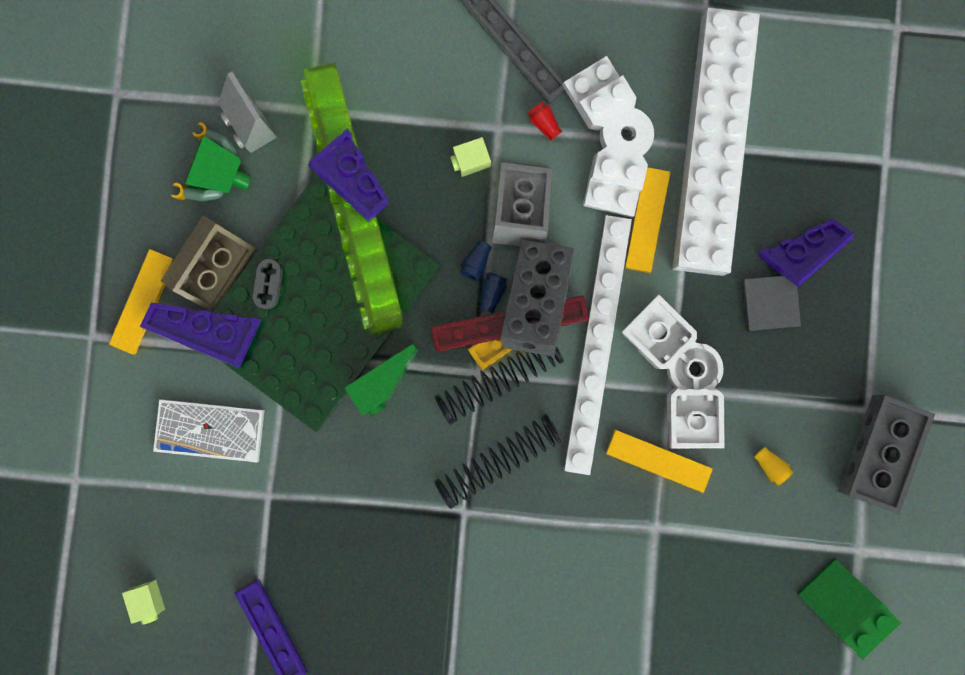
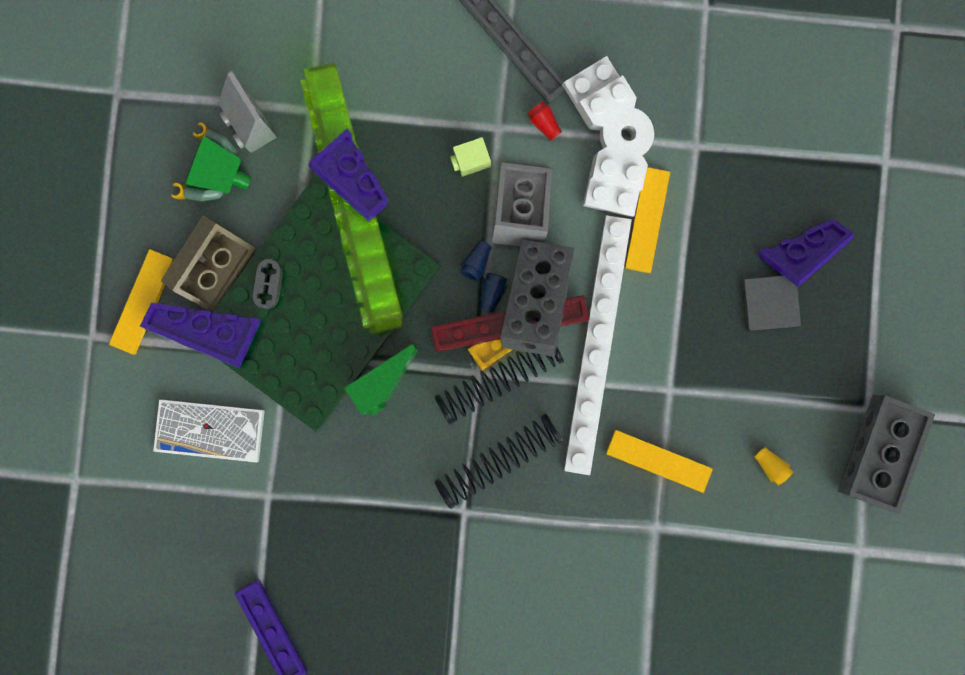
yellowish green brick [122,580,165,625] -> none
white plate [621,295,724,448] -> none
white brick [672,8,760,276] -> none
green slope [797,558,901,660] -> none

